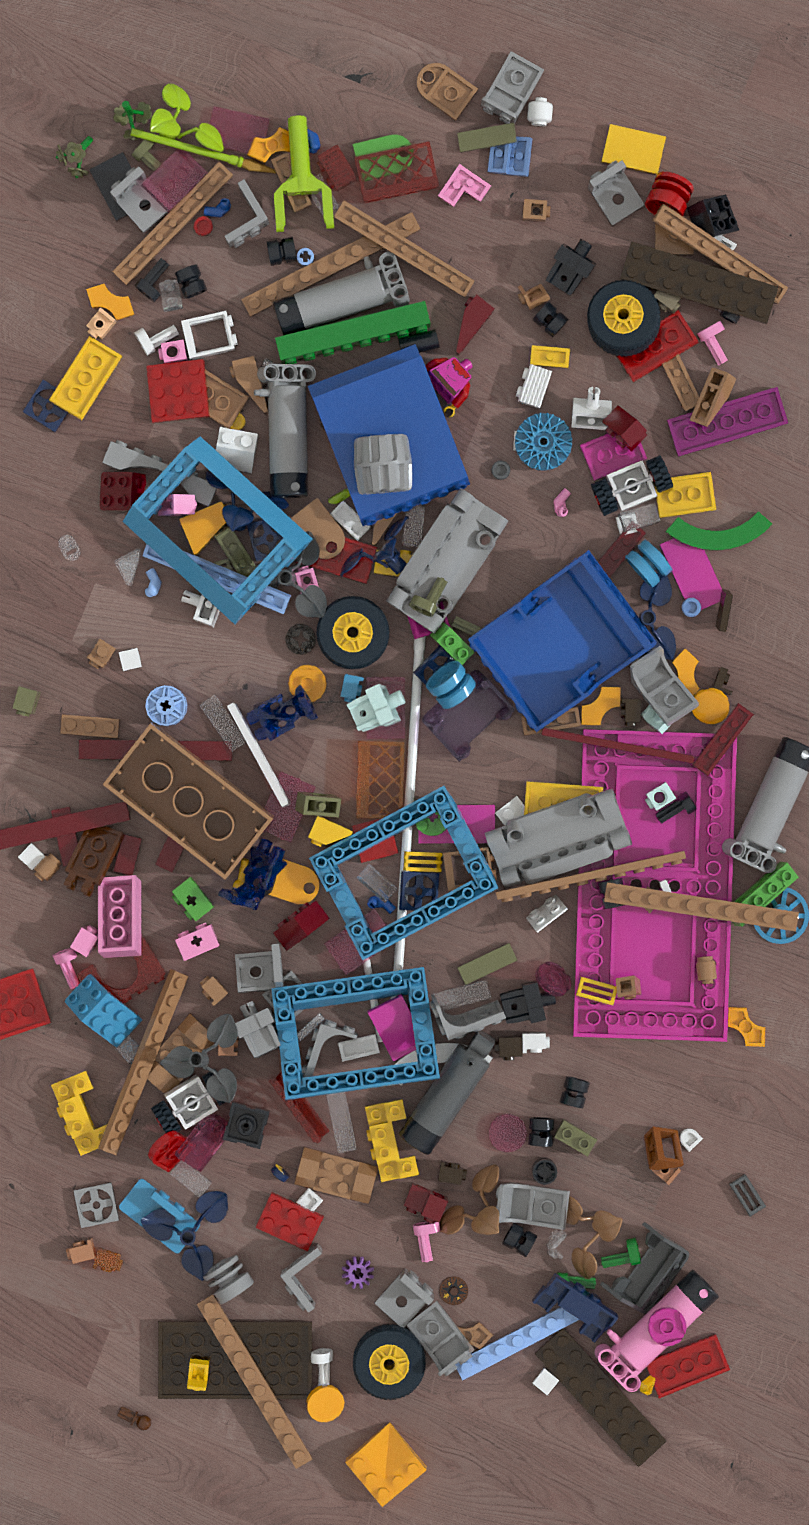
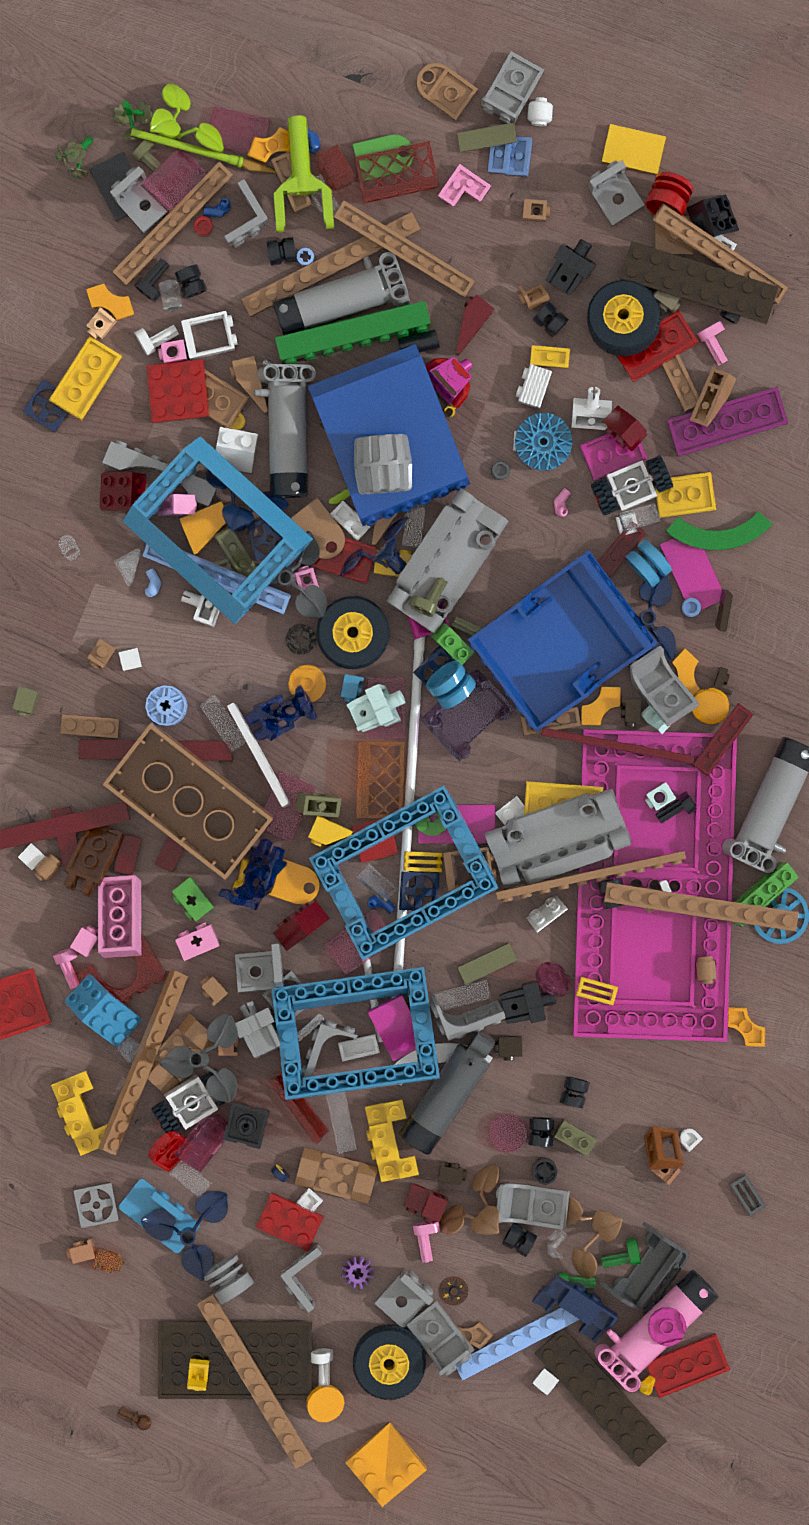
white brick [522,1032,550,1053] -> none
medium nougat brick [616,976,642,999] -> none

